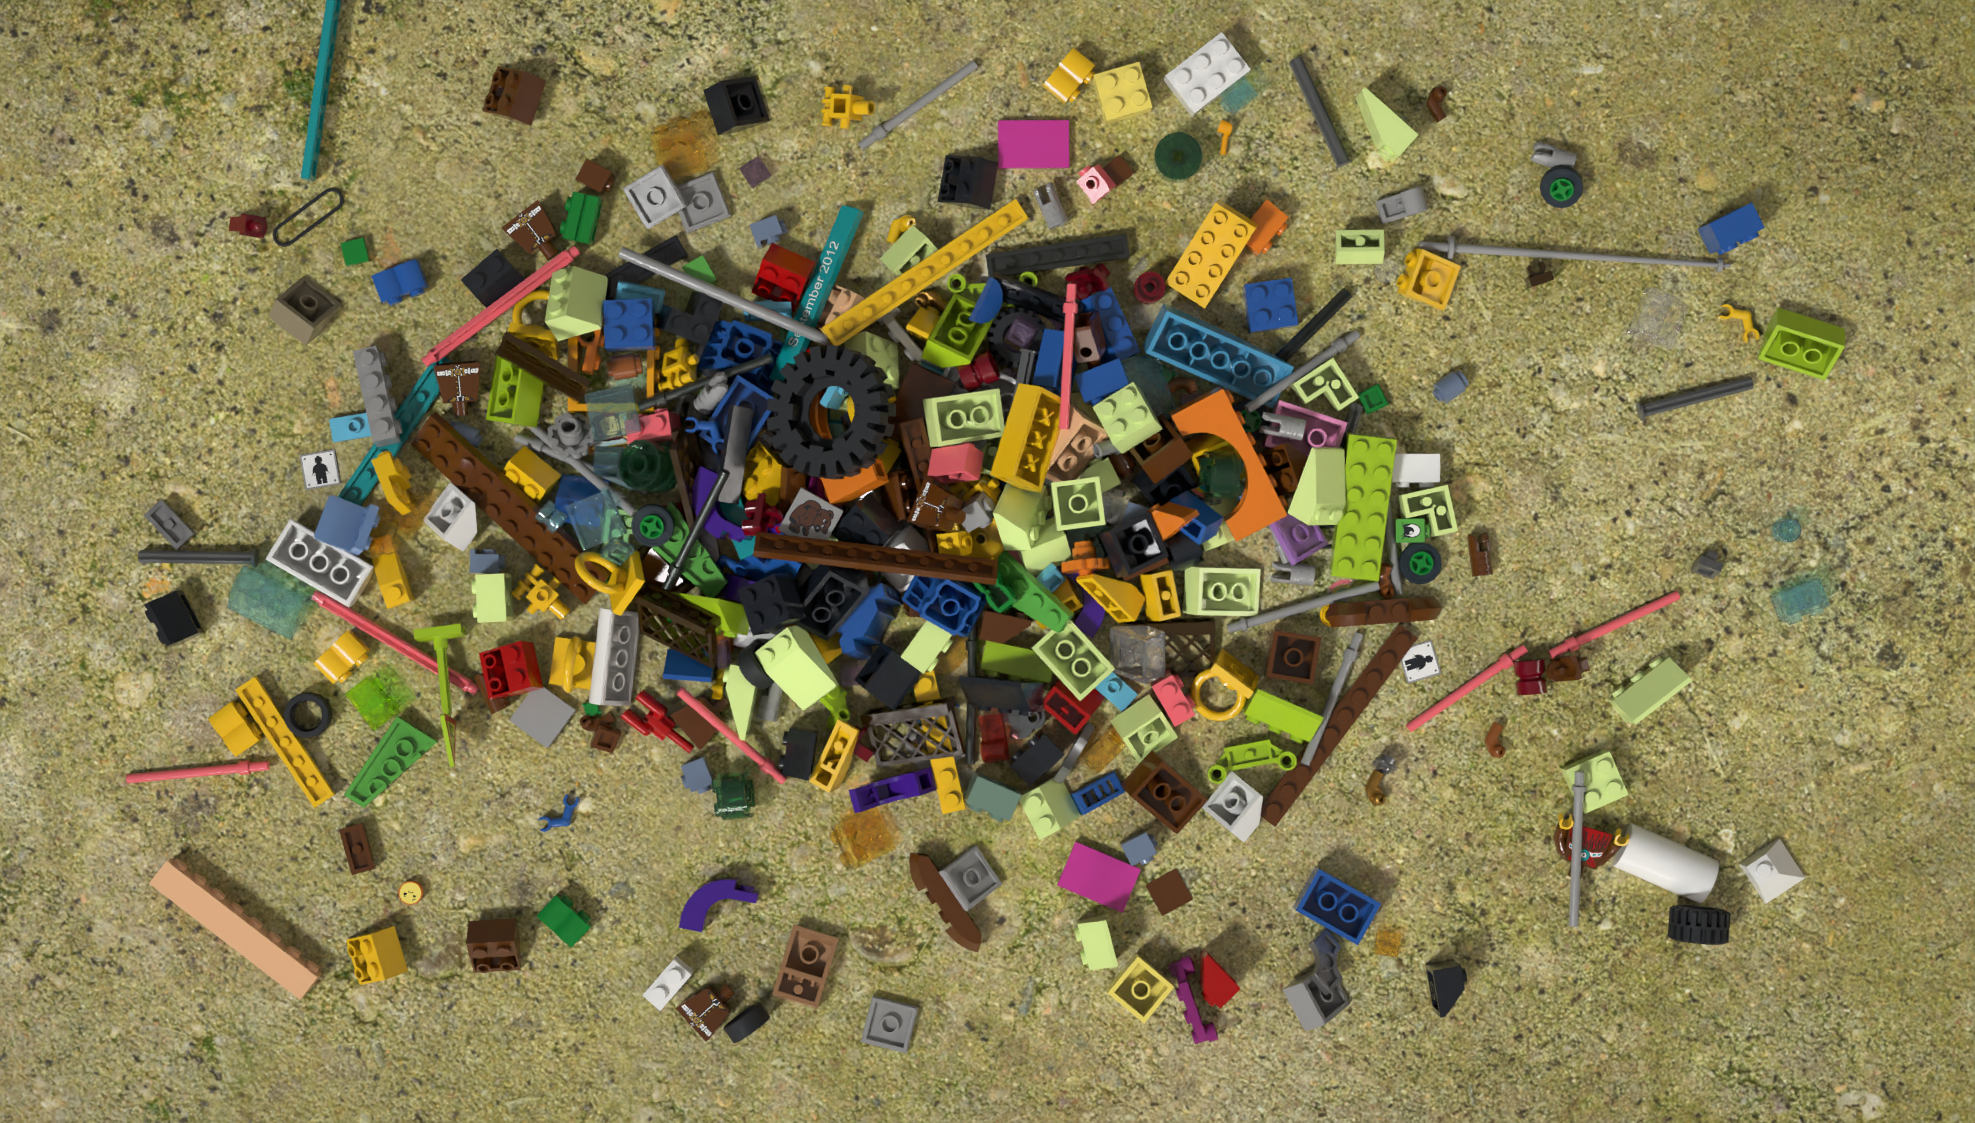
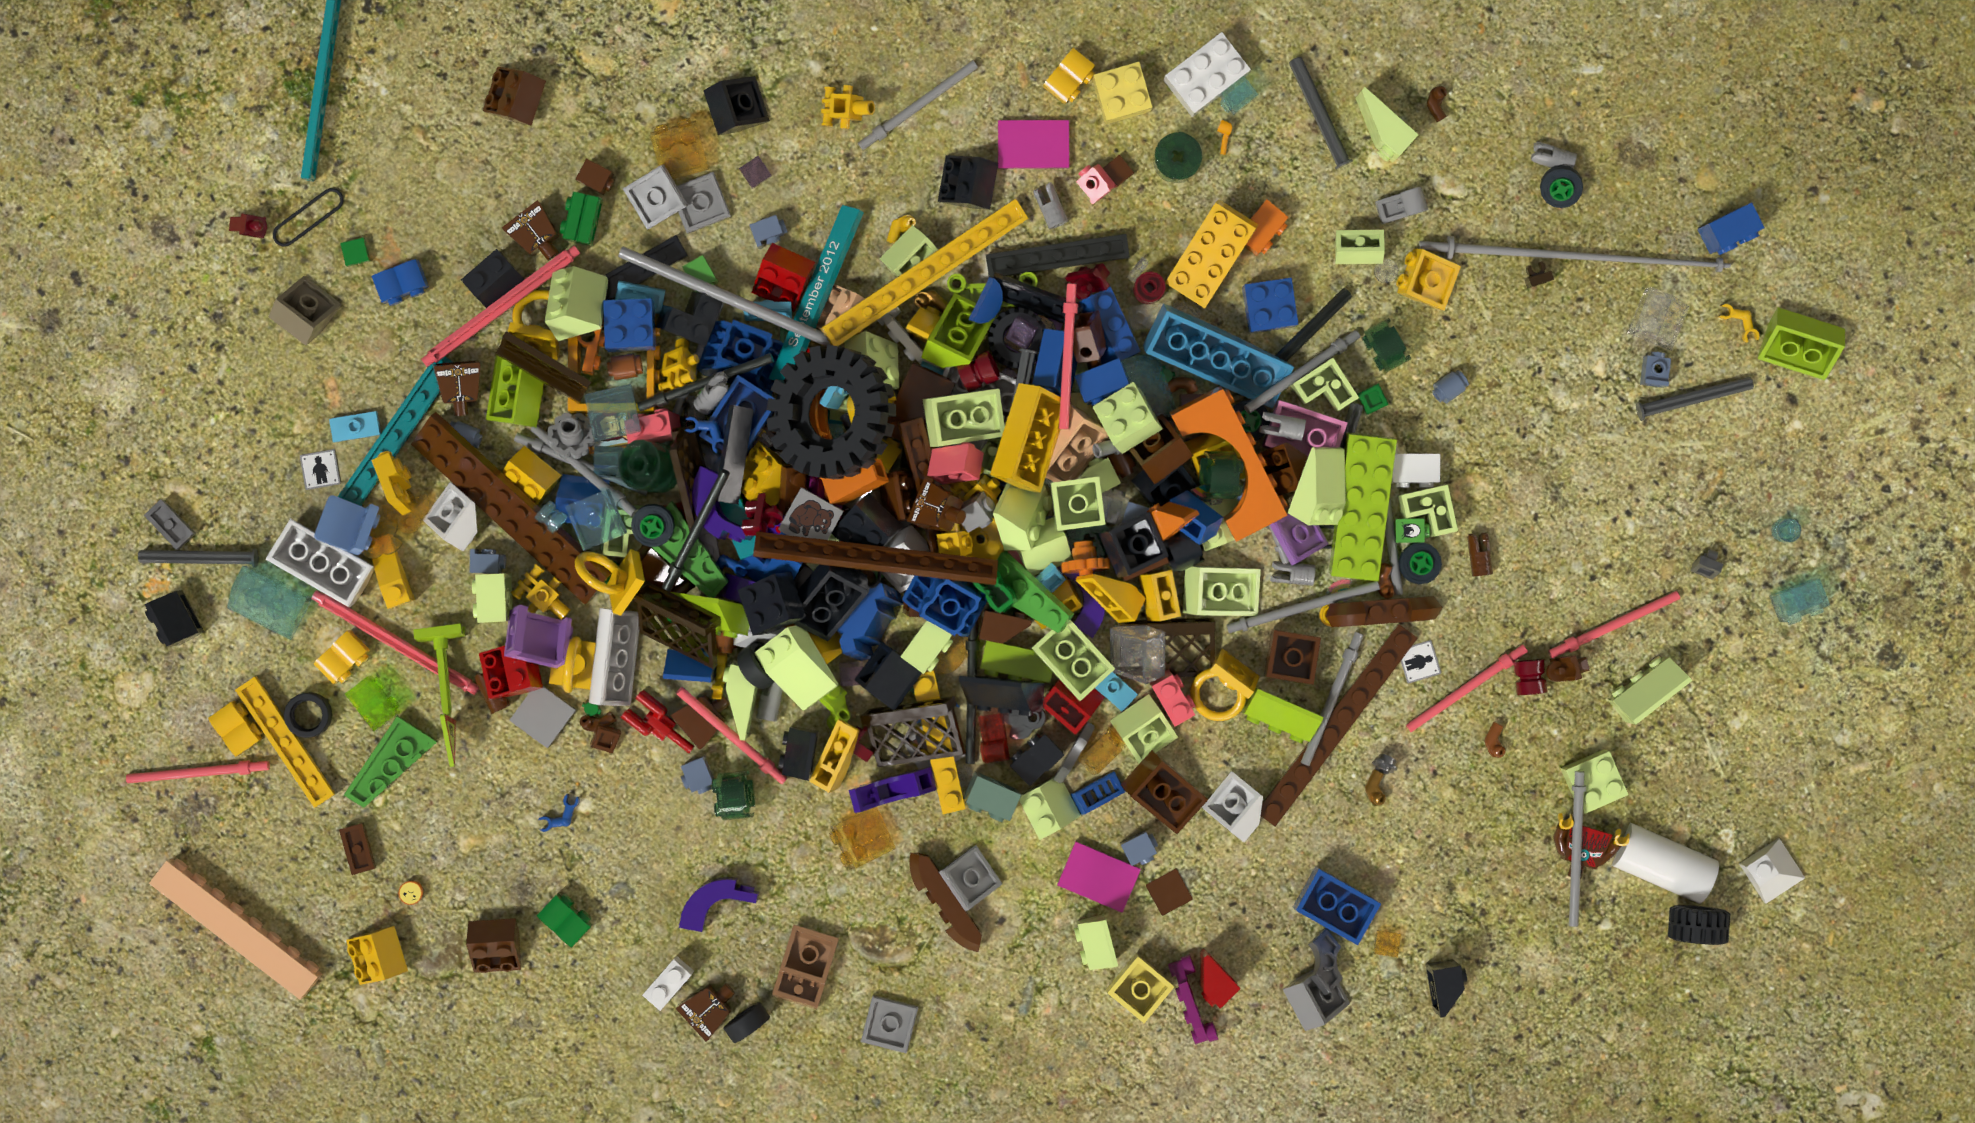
light grey brick [353,346,403,447] -> none
clear light blue tile [600,537,634,566] -> none
tile [717,640,731,669] -> none
lime plate [1207,739,1297,784] -> none
none -> medium lavender panel [504,605,573,668]
none -> clear green brick [1361,318,1411,373]
none -> sand blue brick [1640,352,1671,388]

